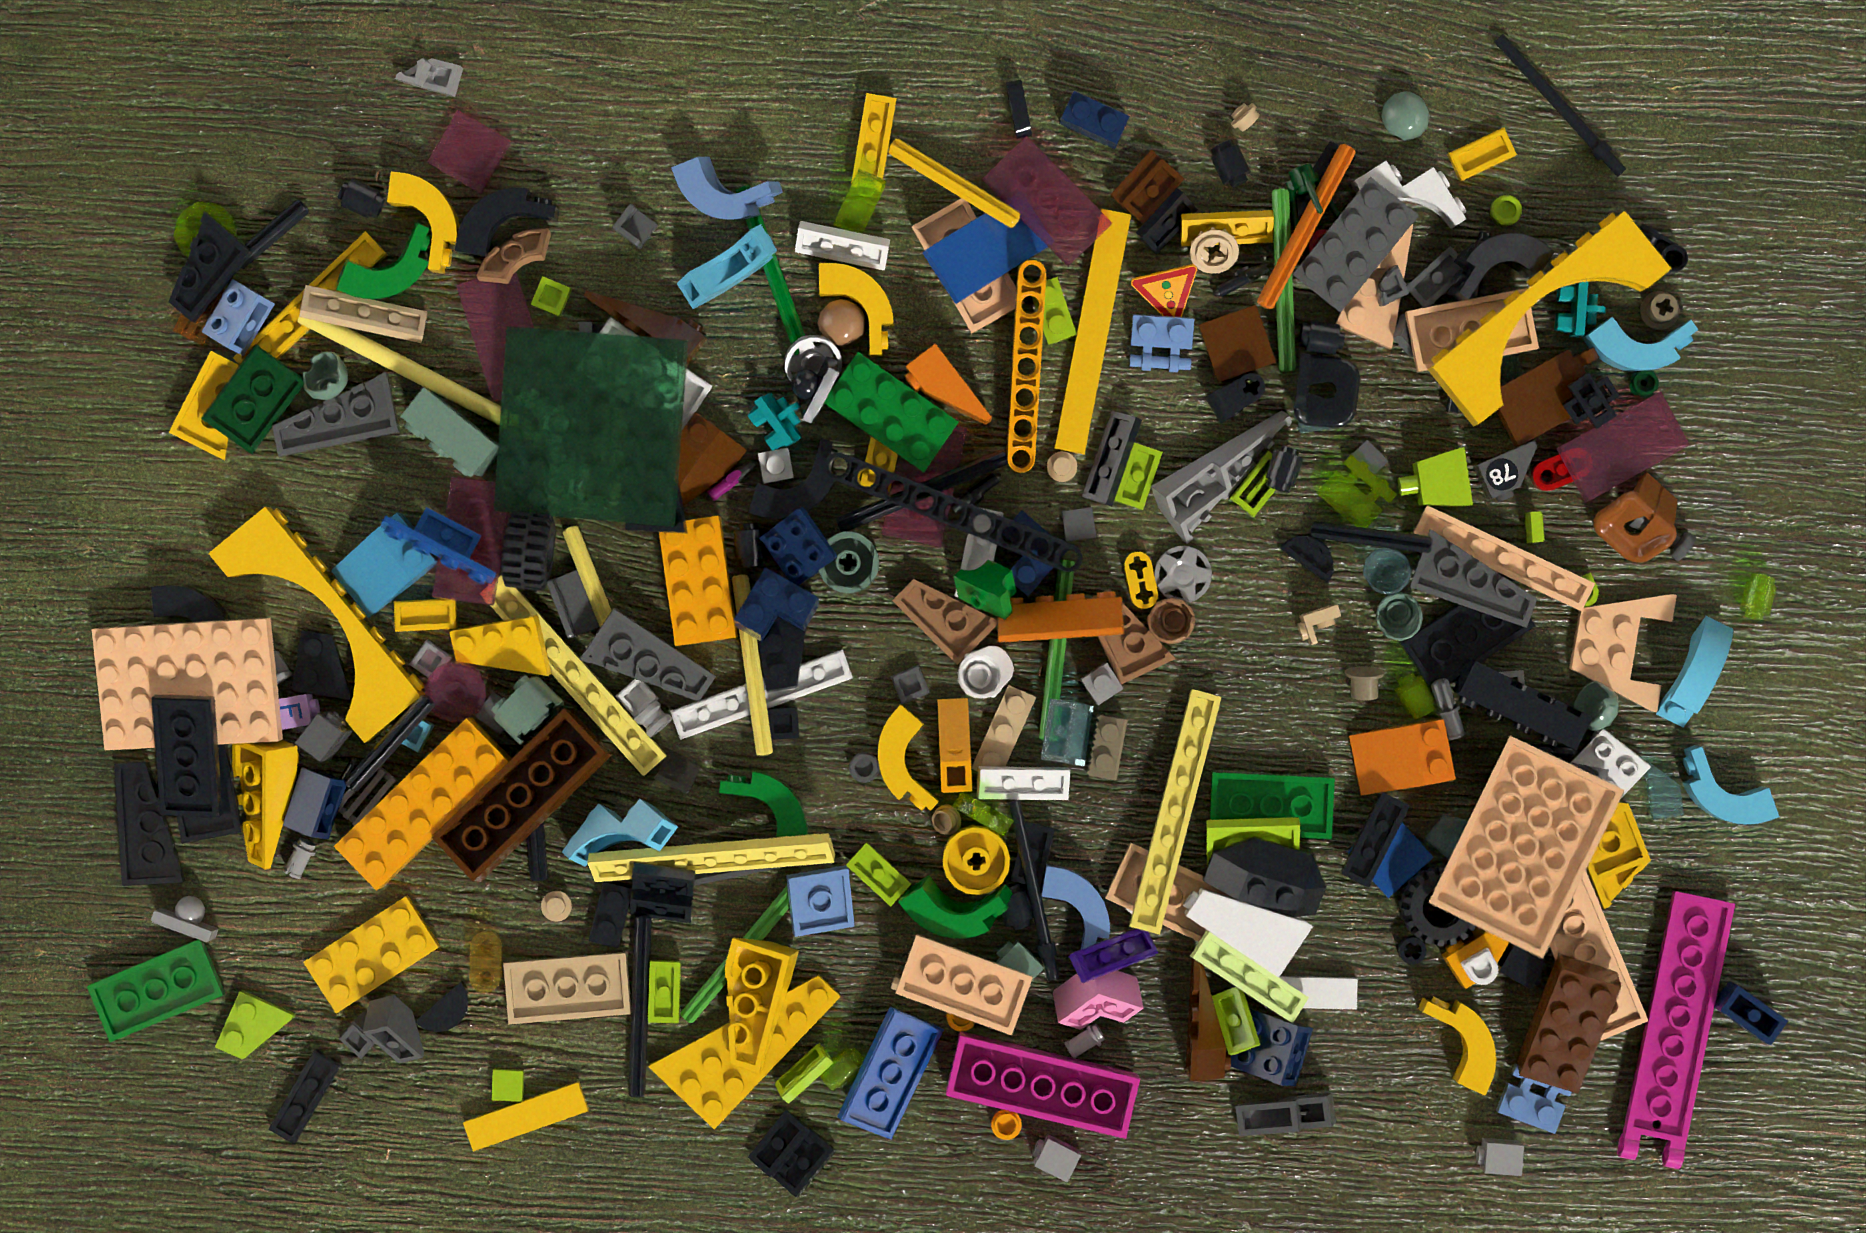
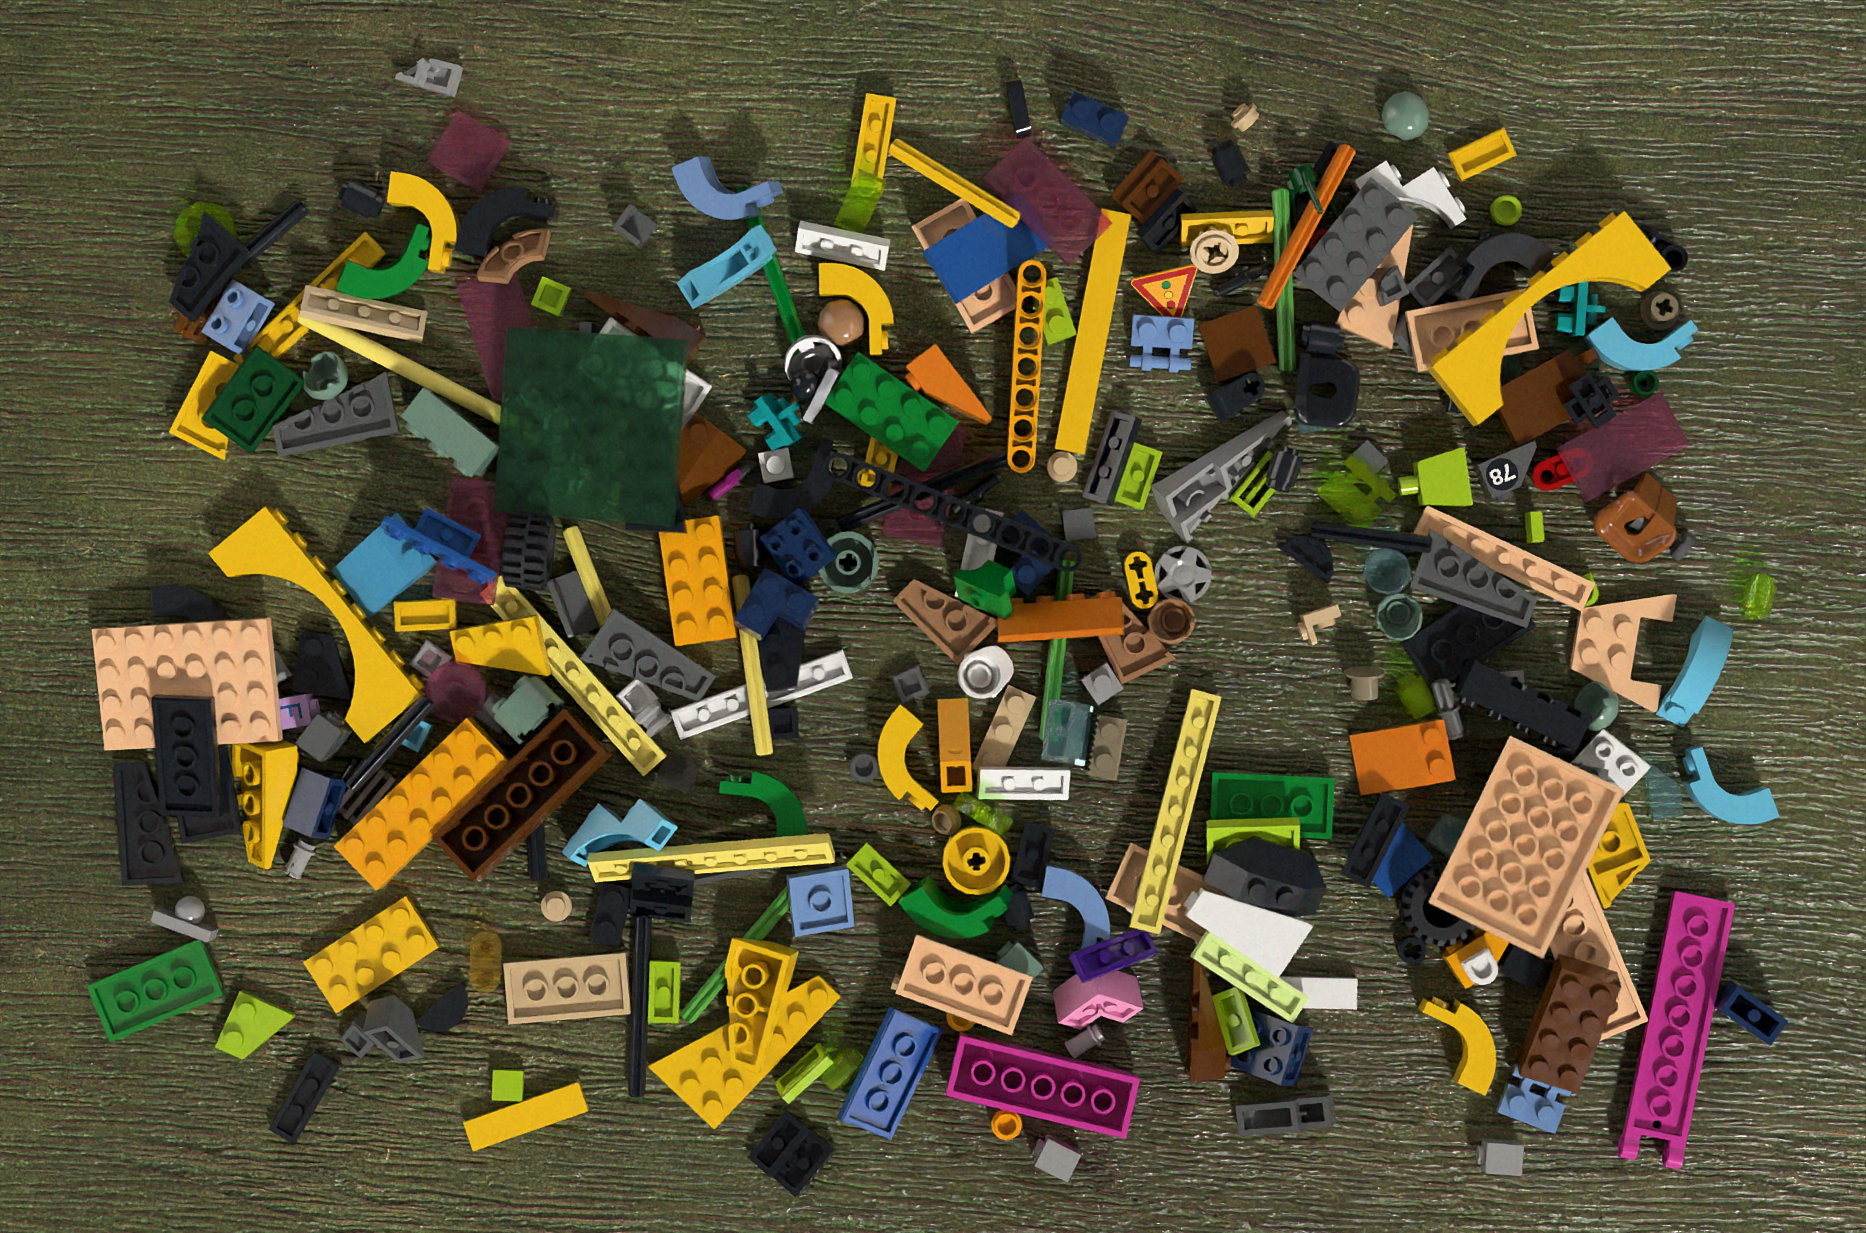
black bar [1008,799,1059,981] -> none
black bar [1494,34,1626,177] -> none

